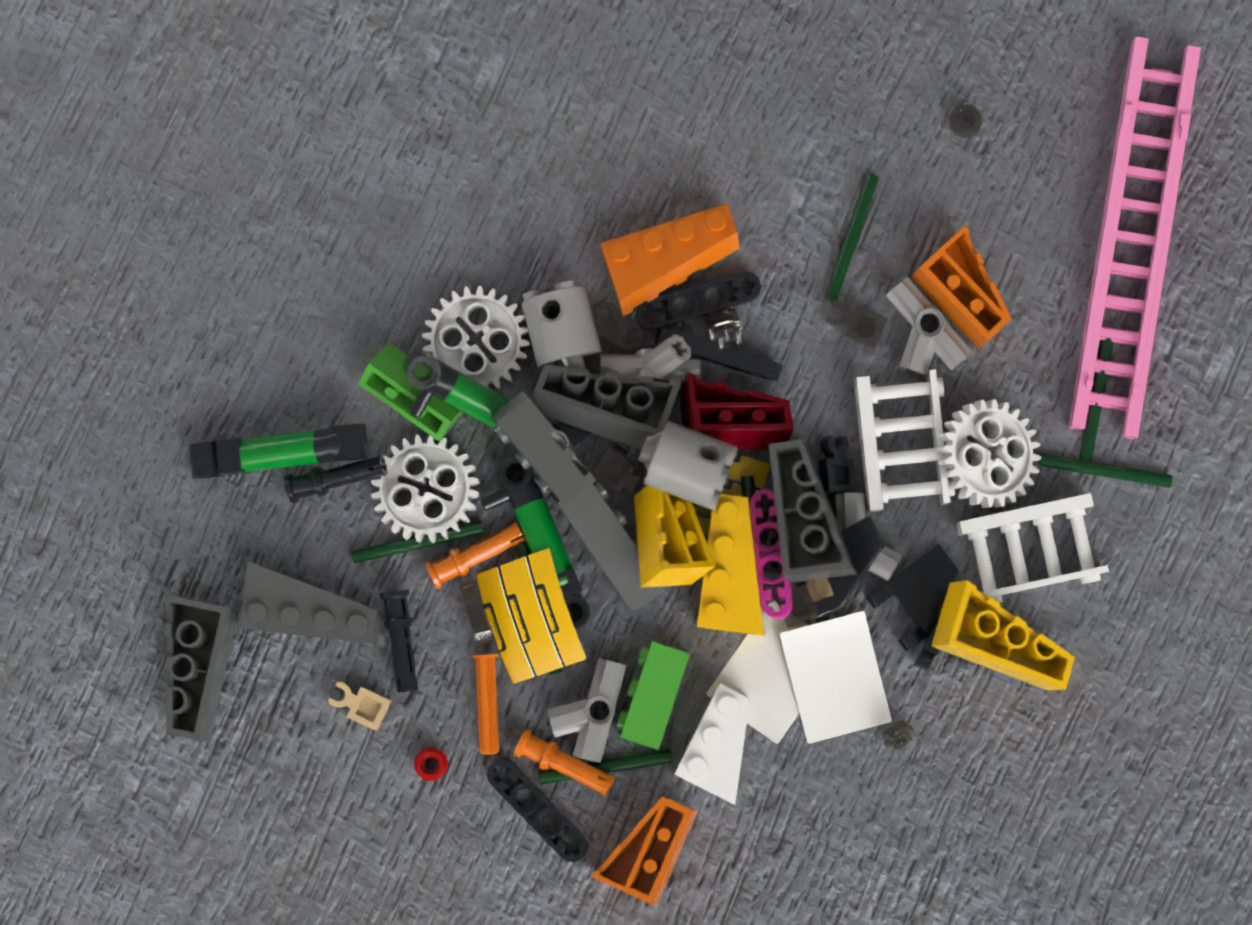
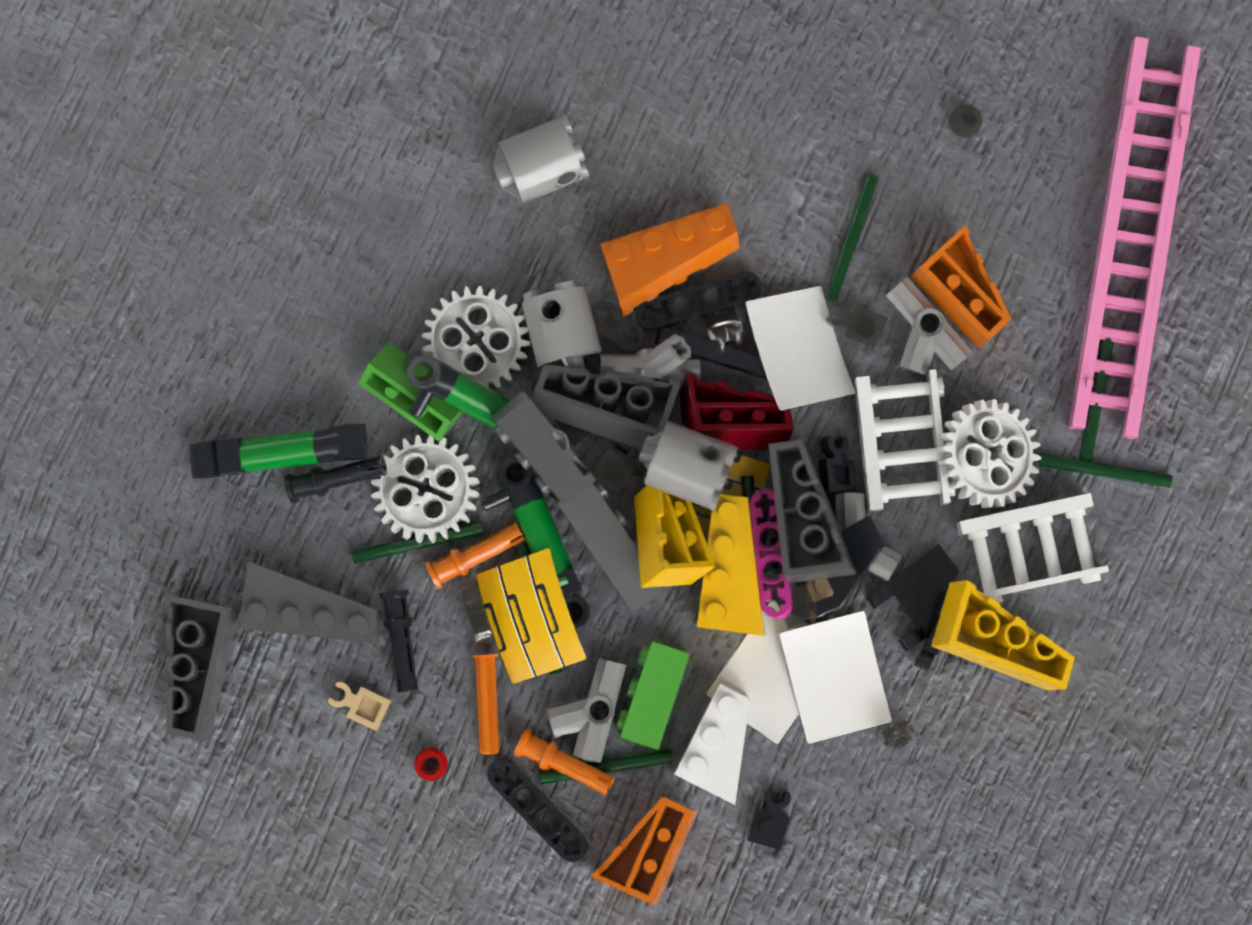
none -> light grey cylinder [492,115,589,204]
none -> white sticker [746,286,856,410]
none -> black plate [748,787,791,850]

